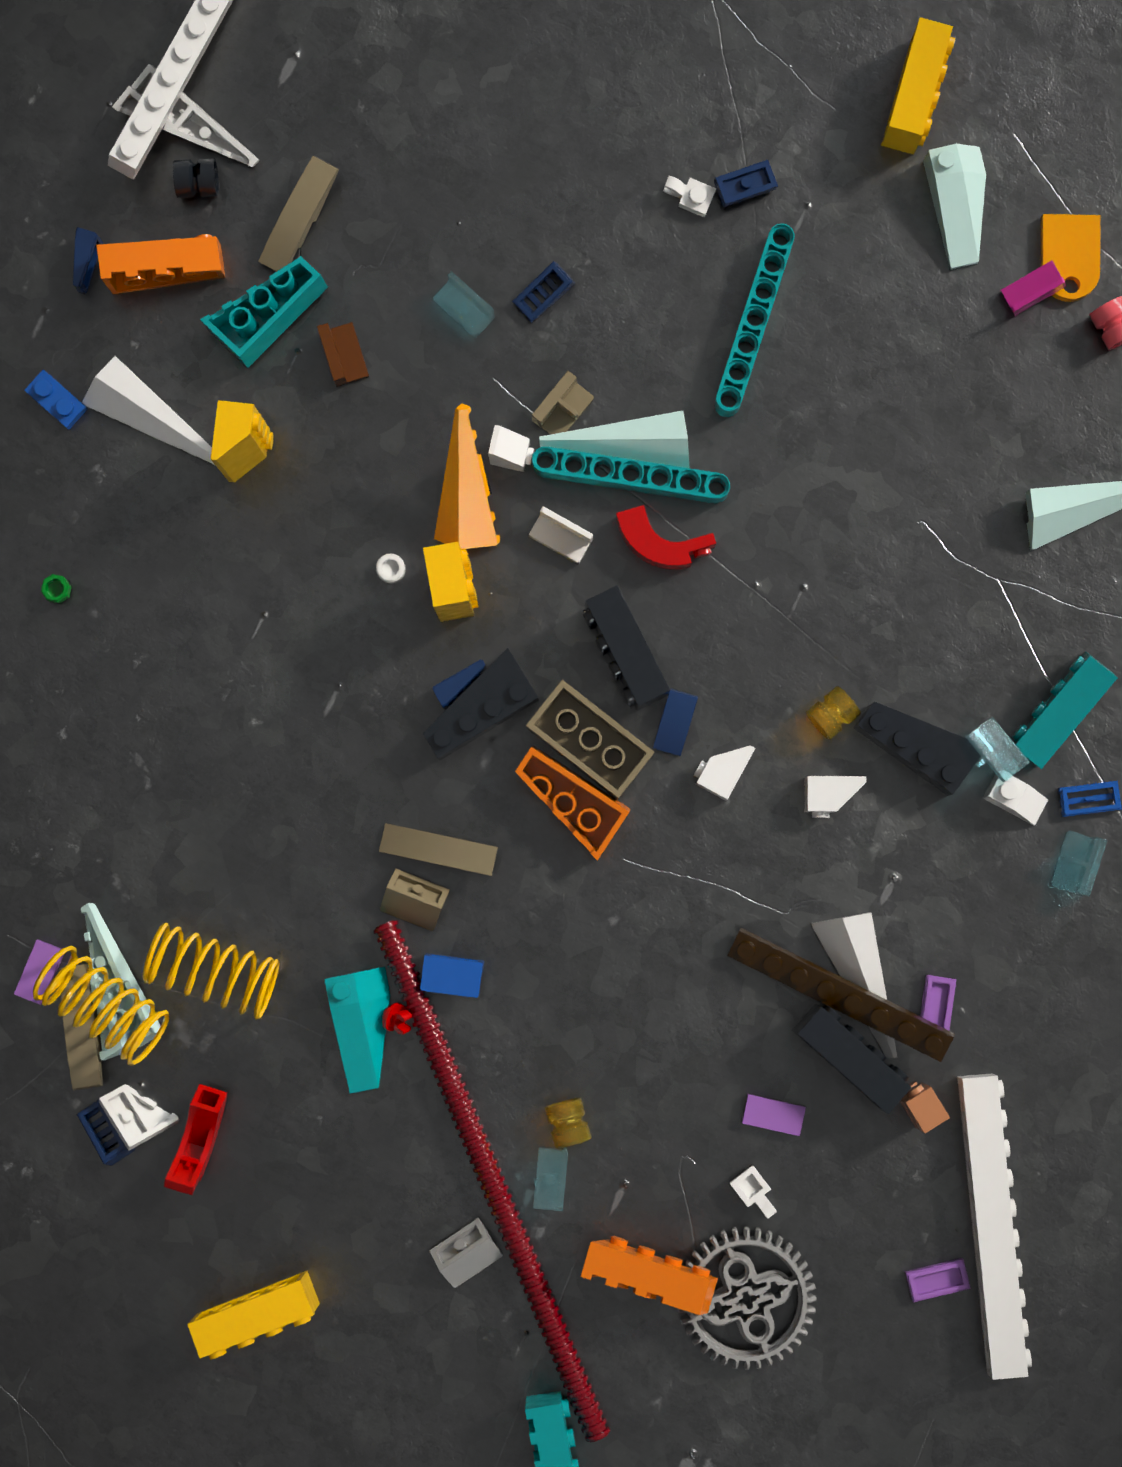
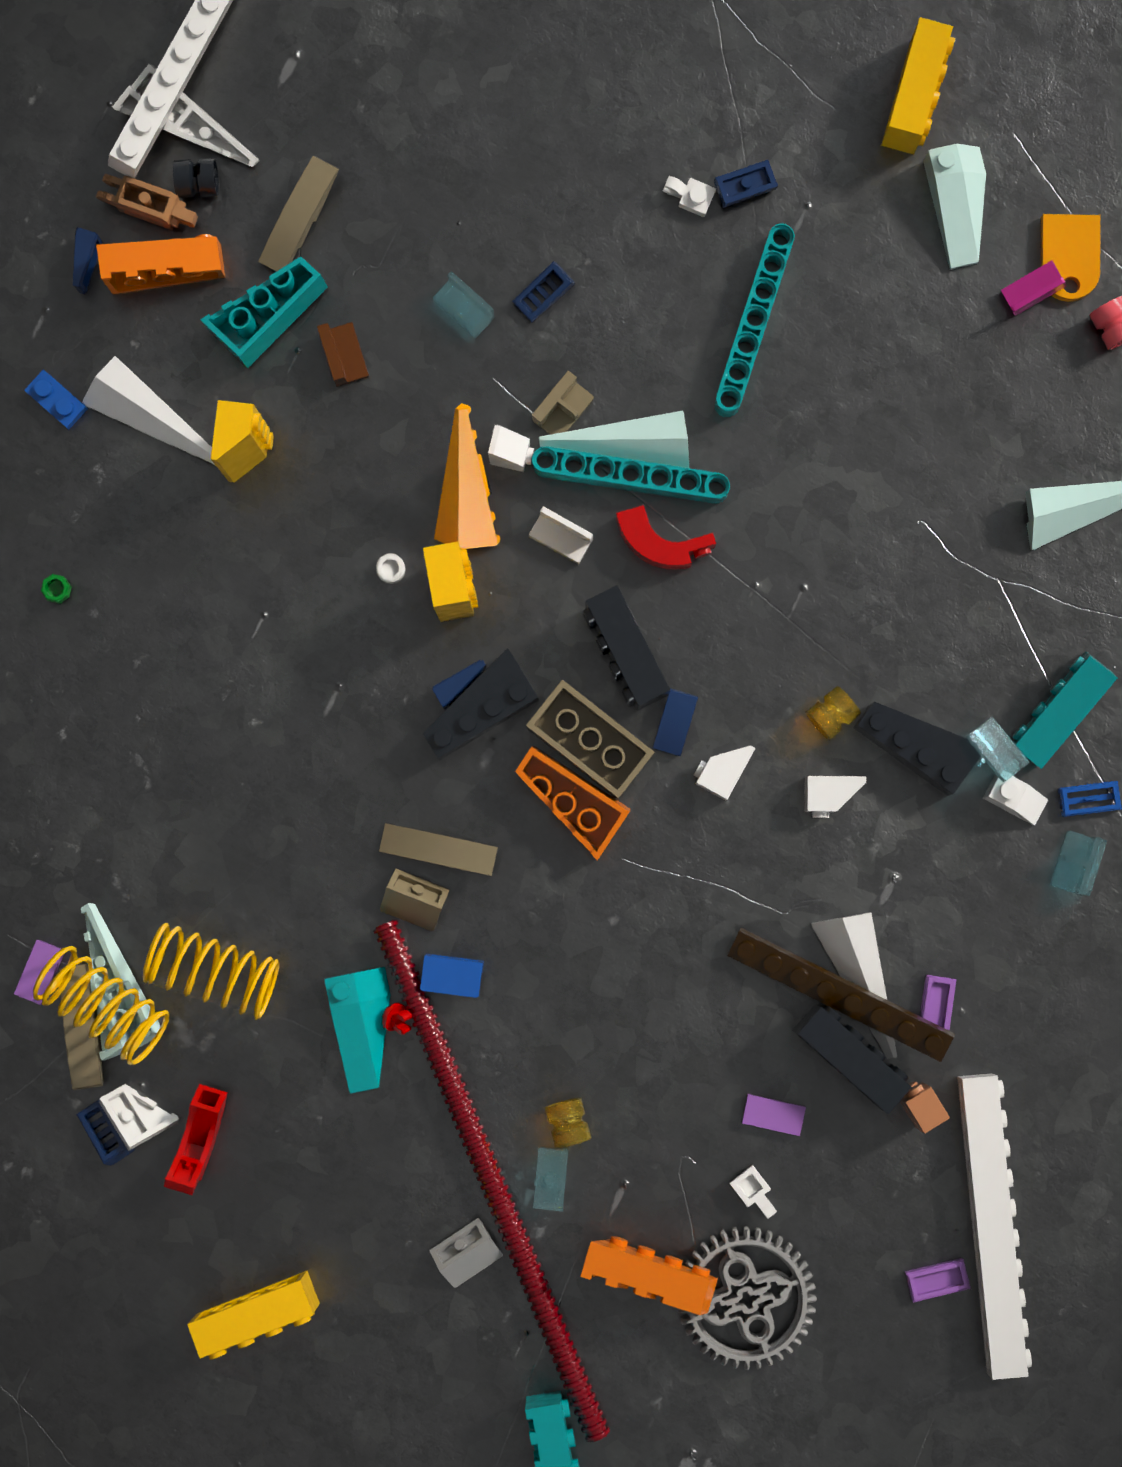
none -> medium nougat hinge [96,174,198,230]

